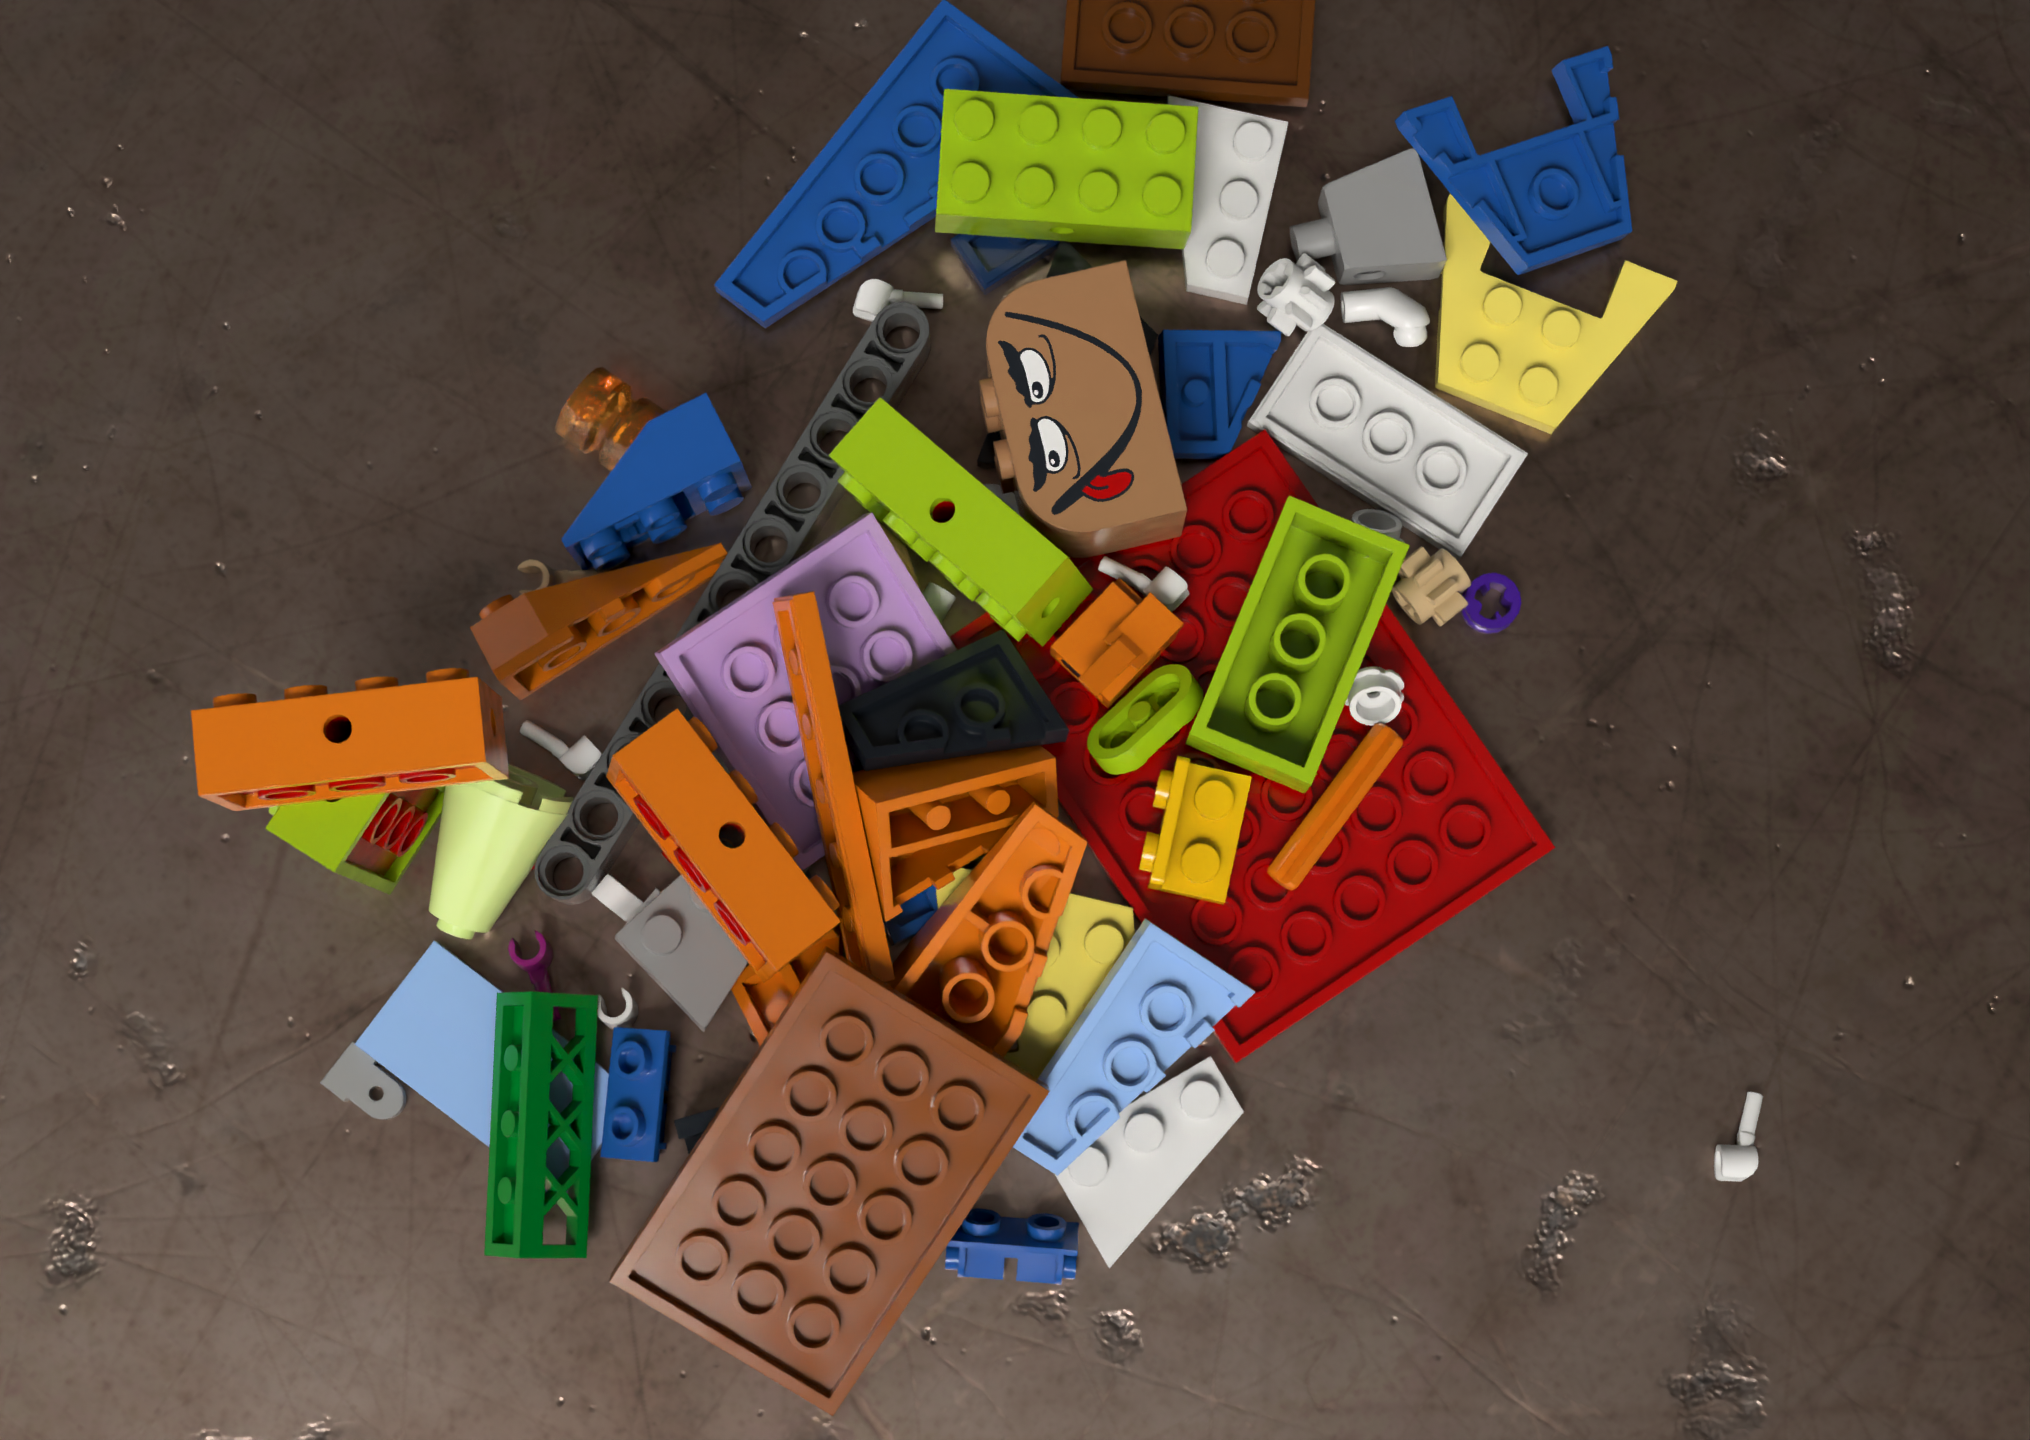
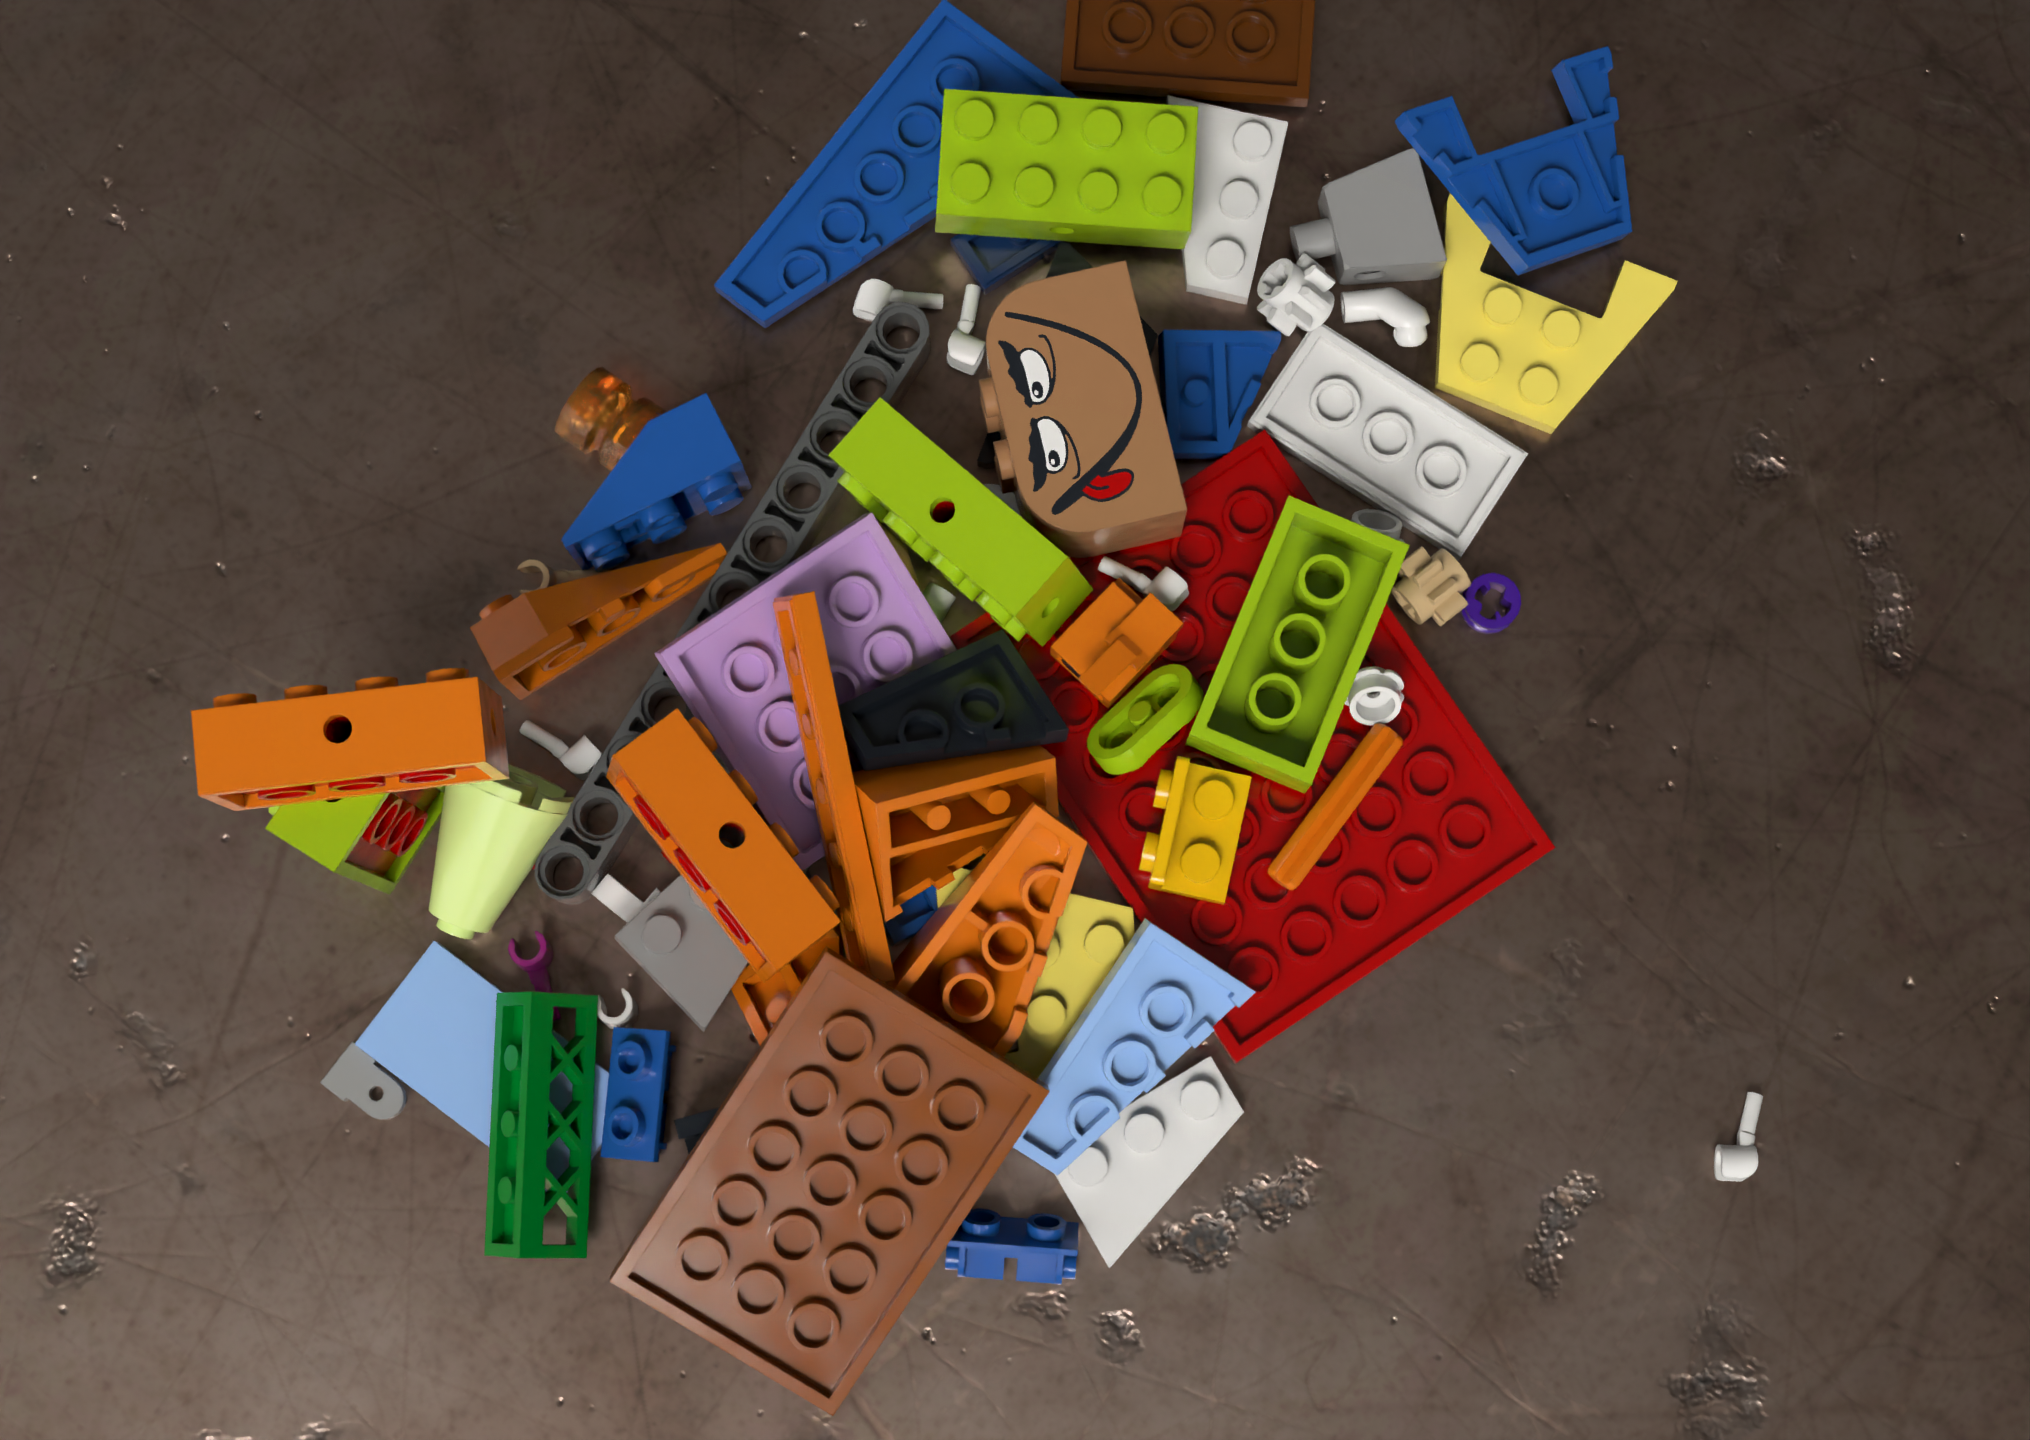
none -> white hand [946,284,986,375]

